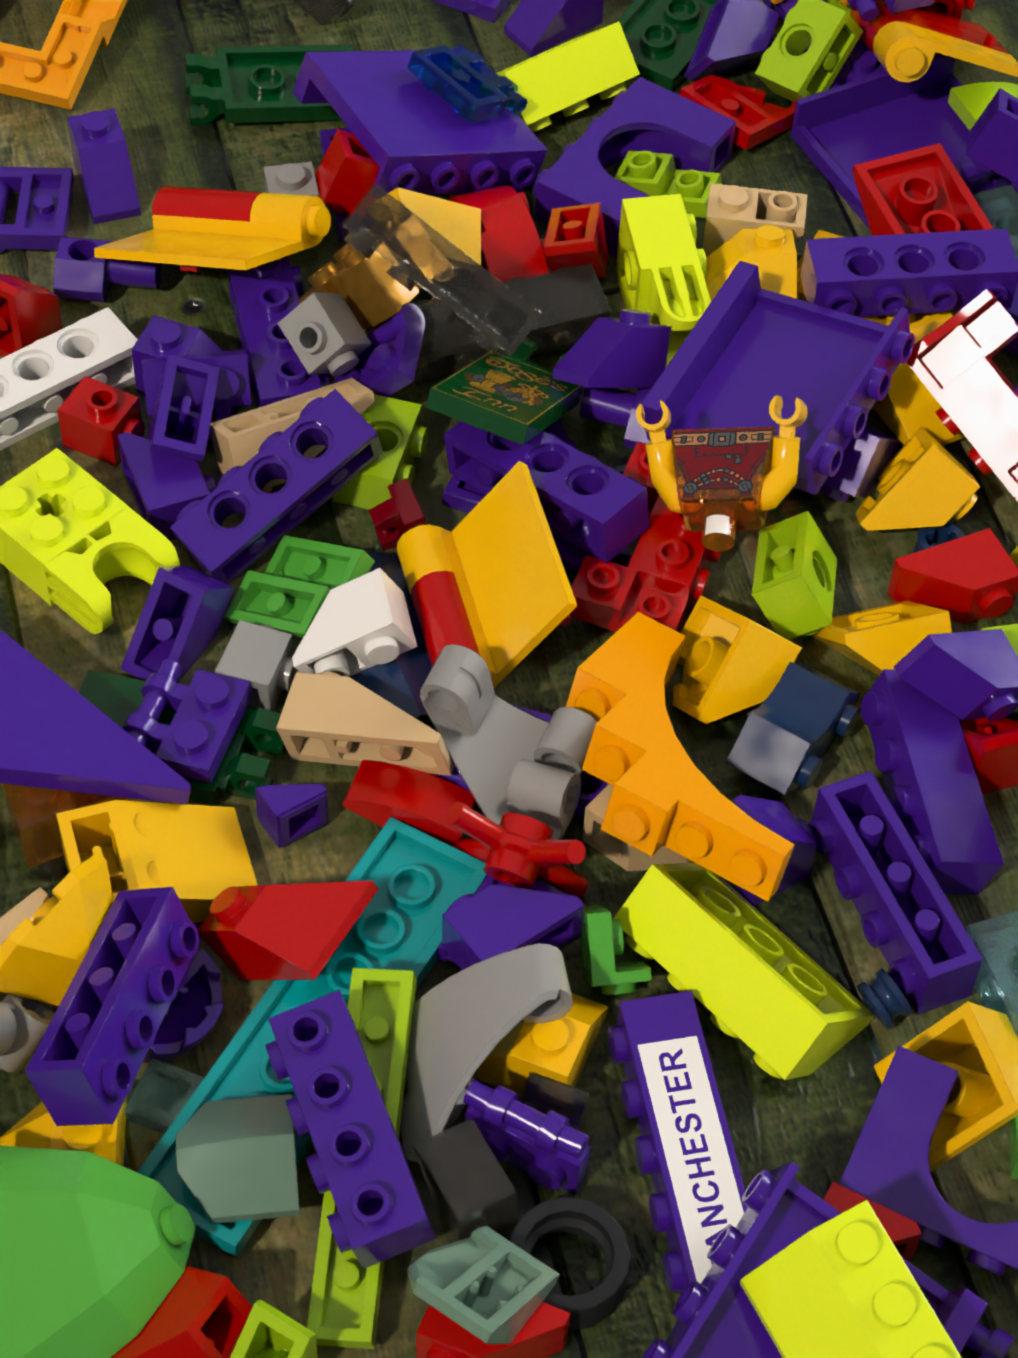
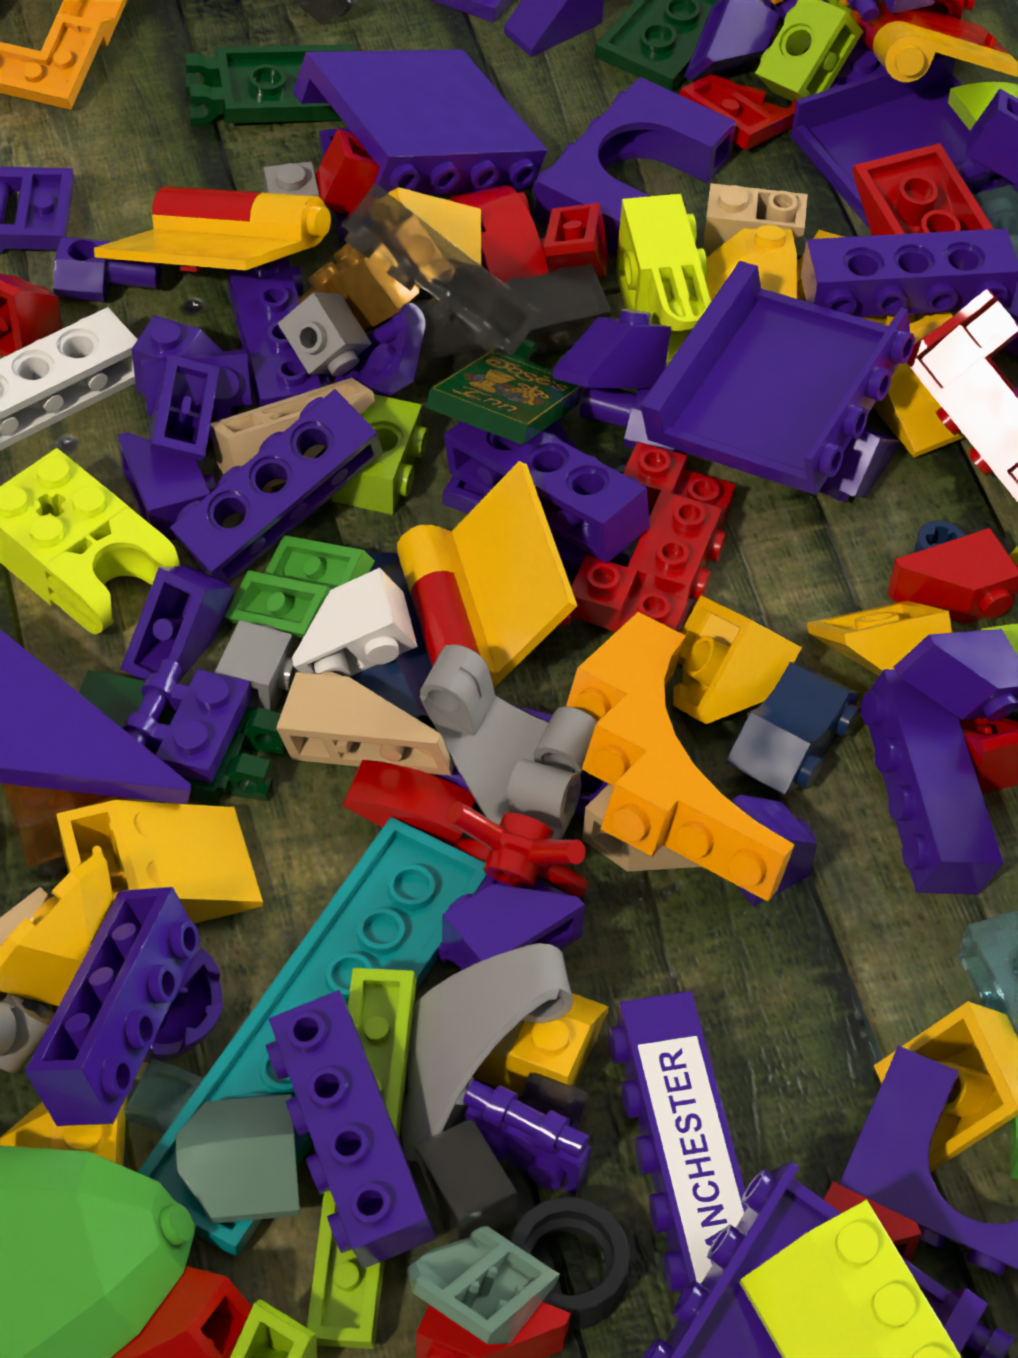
red brick [57,376,145,467] -> none
dark purple slope [67,108,141,224] -> none
red slope [198,881,379,980] -> none
dark purple slope [255,784,328,848] -> none
dark red tile [368,478,427,551] -> none
clear blue plate [407,45,527,123] -> none
neon yellow slope [486,22,640,132] -> none
bright green bracket [580,905,652,995] -> none
neon yellow slope [613,863,875,1080] -> none
lime slope [614,151,722,218] -> none
torso [636,395,808,552] -> none
lime brick [752,511,837,640] -> none
dark purple brick [808,771,983,1015] -> none
yellow slope [855,426,980,531] -> none
dark blue bush [857,969,913,1030] -> none

